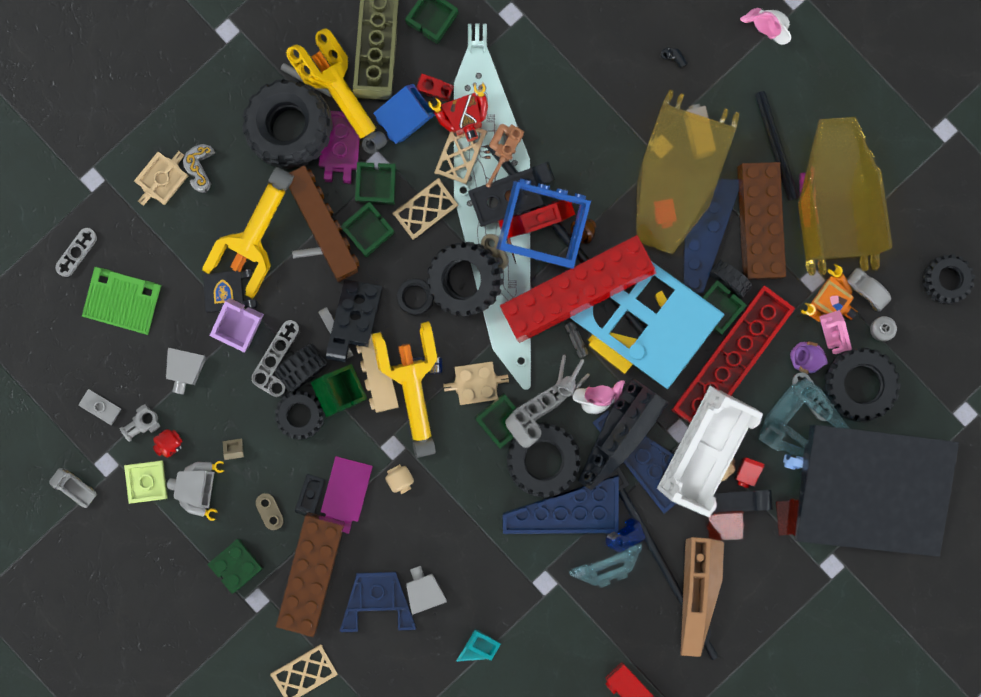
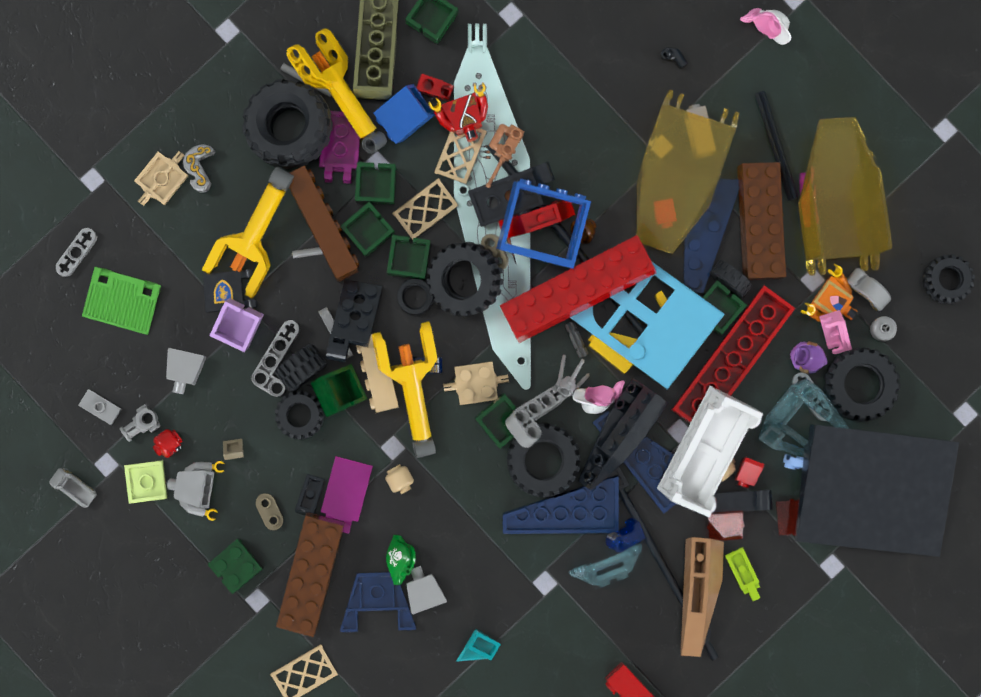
none -> green hat [386,535,416,585]
none -> dark green piece [387,235,431,280]
none -> lime hinge [725,547,760,601]

